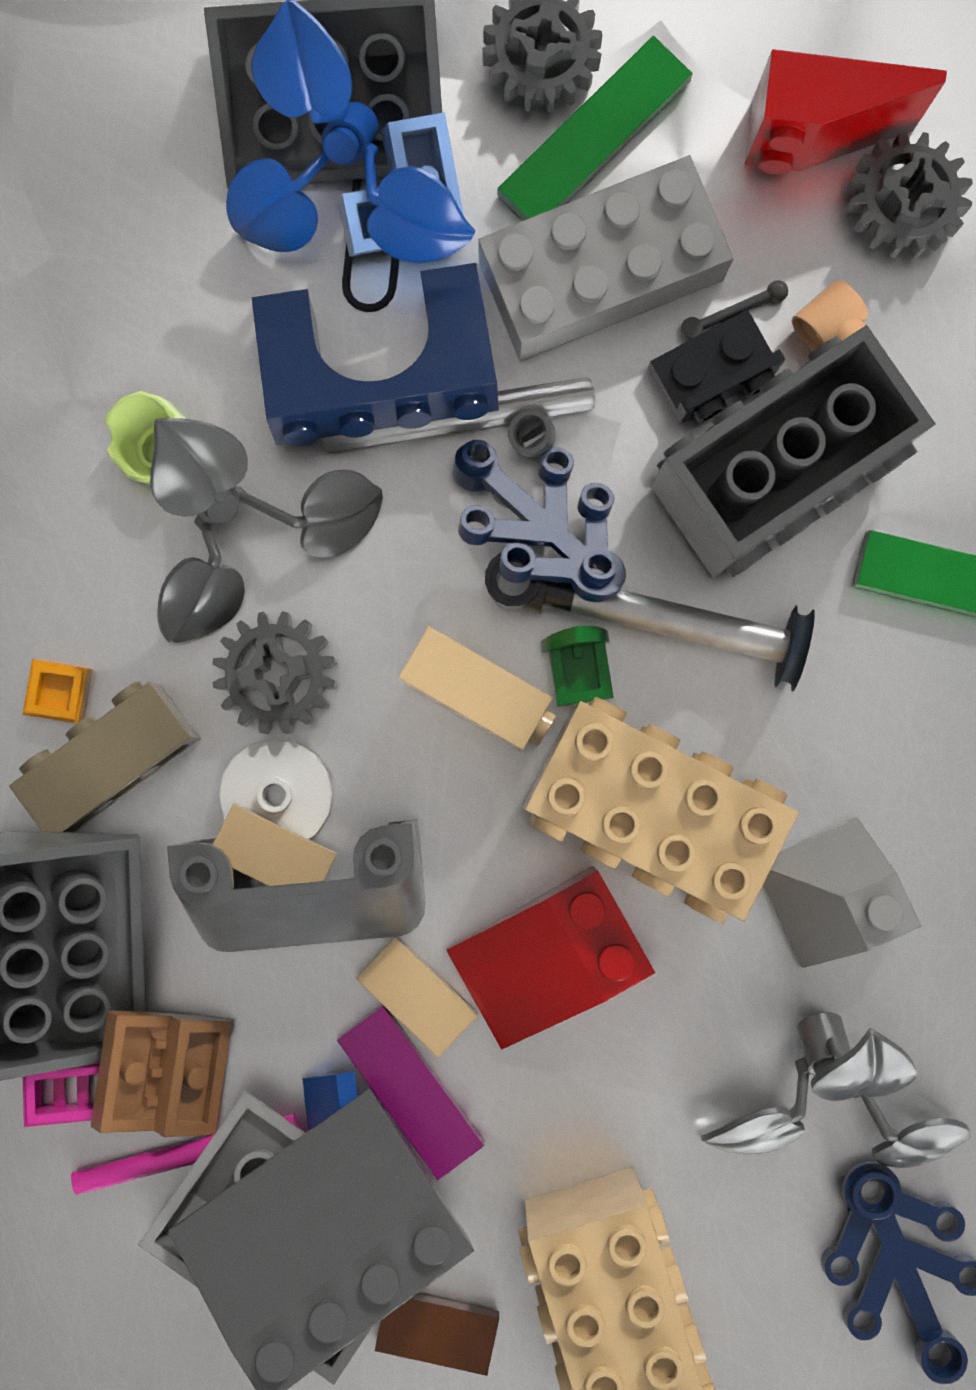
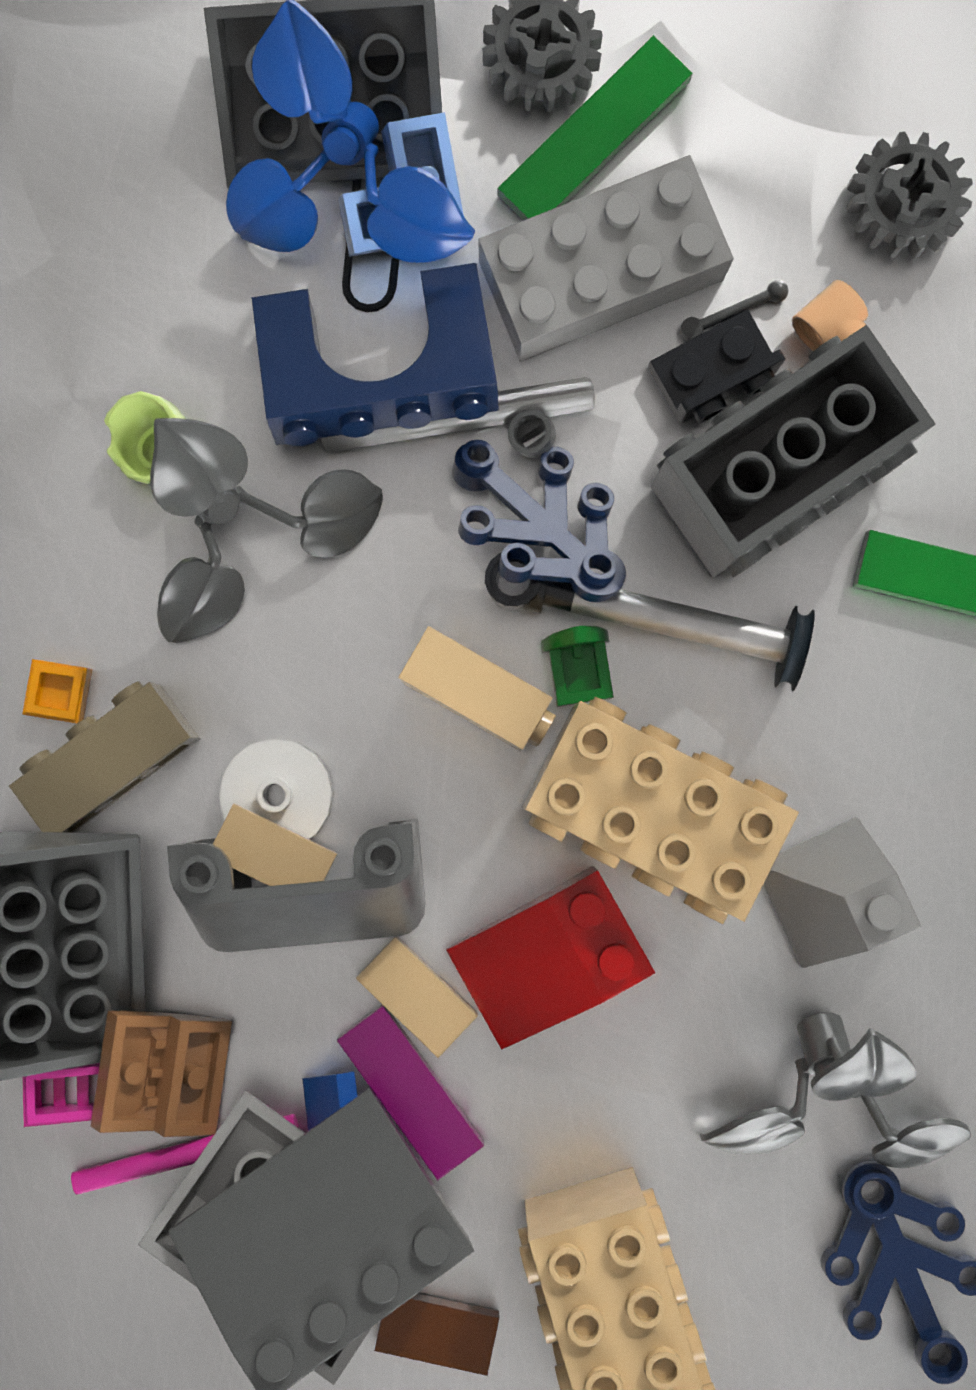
dark grey gear [212,611,337,734] -> none
red slope [744,49,947,174] -> none

